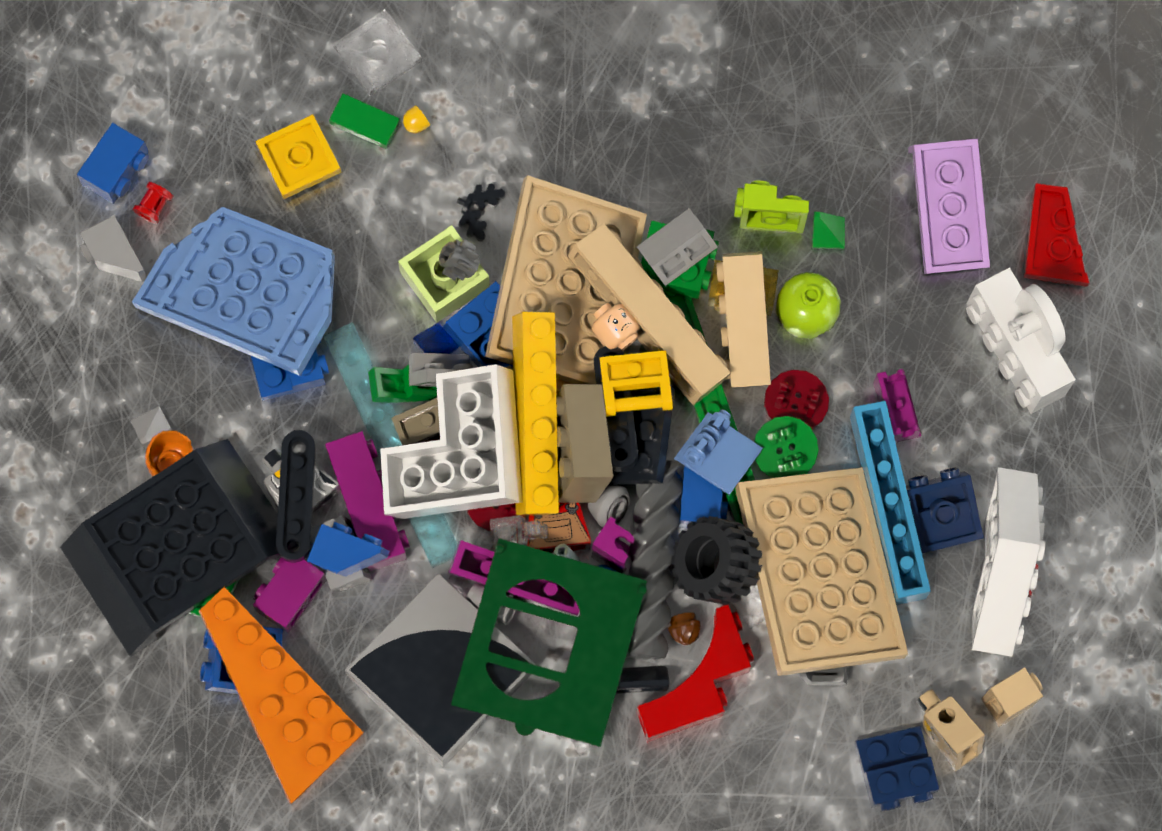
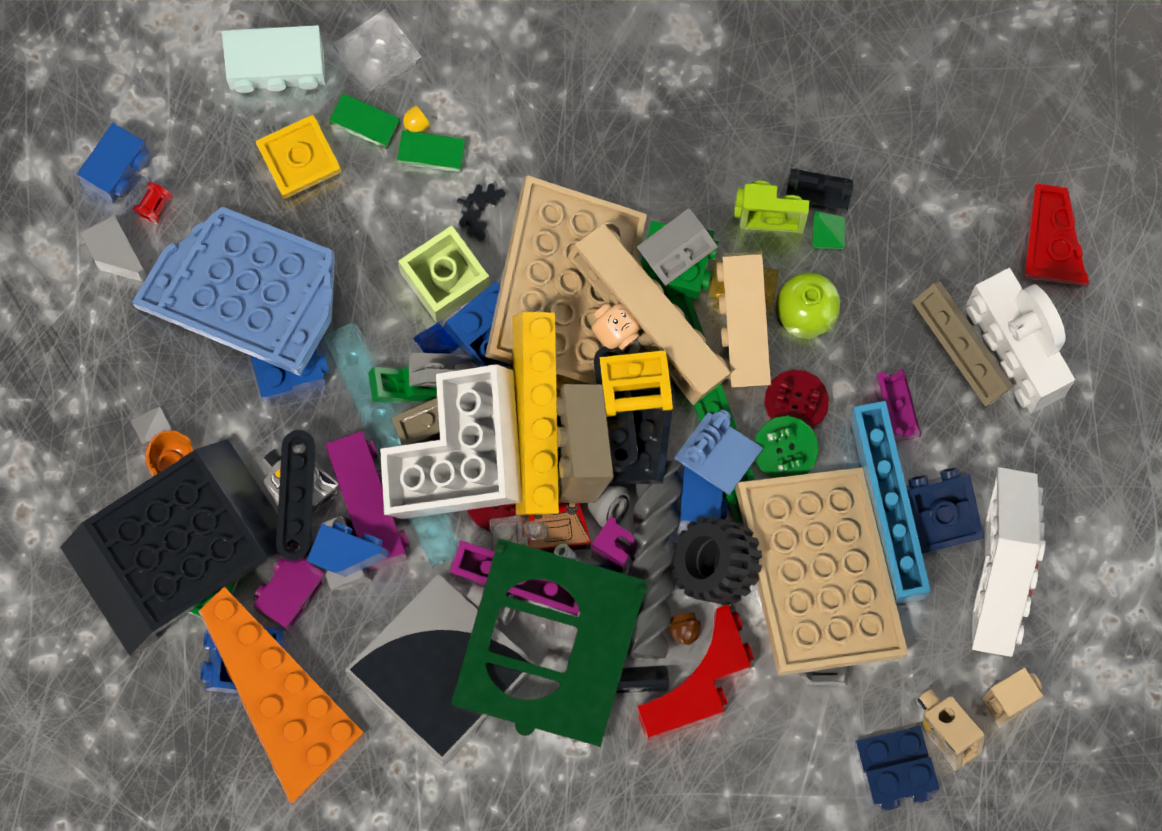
dark grey gear [439,239,480,281] -> none
lavender plate [908,139,990,274] -> none
none -> light aqua slope [222,25,325,93]
none -> green tile [397,130,465,173]
none -> black hinge [786,168,854,211]
none -> dark tan plate [912,281,1014,407]

